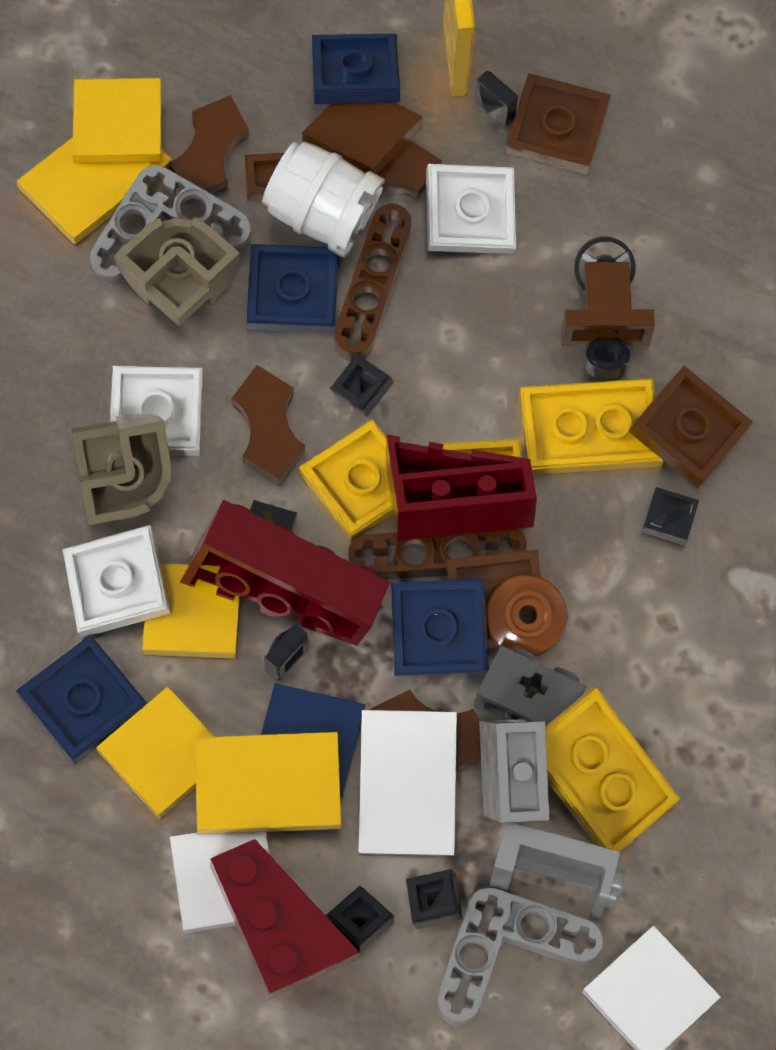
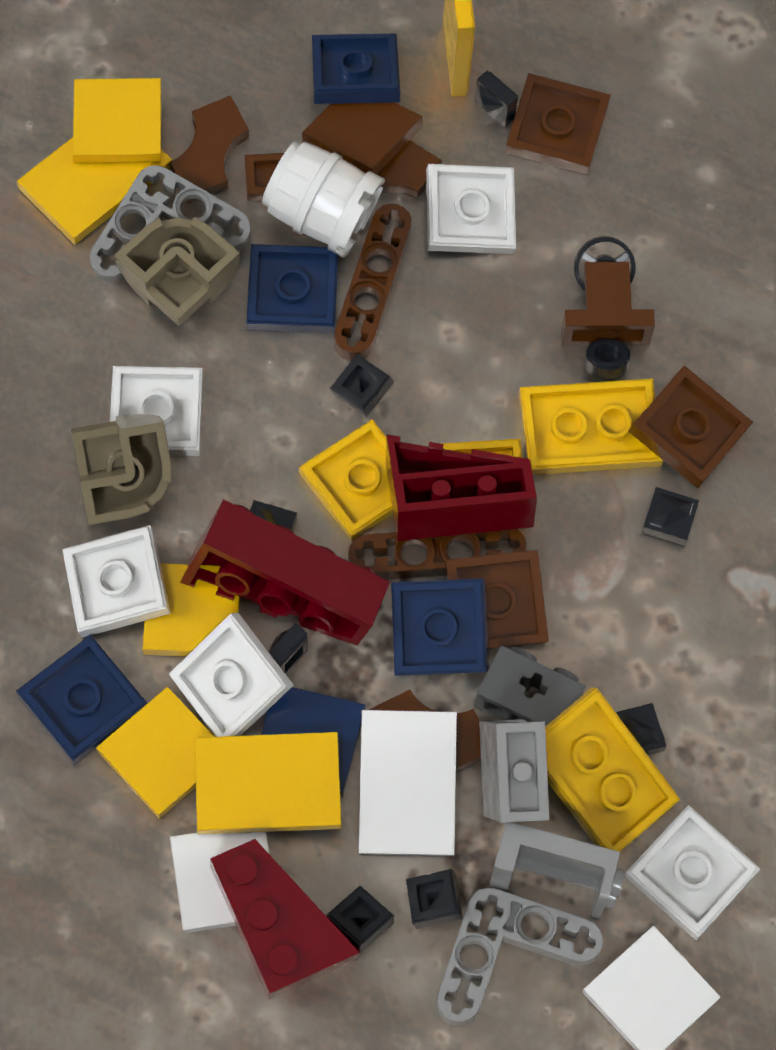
reddish brown tile [231,365,305,485] -> none
dark orange piece [486,574,568,656] -> none
none -> white tile [169,613,294,737]
none -> black tile [616,703,666,755]
none -> white tile [625,805,760,941]

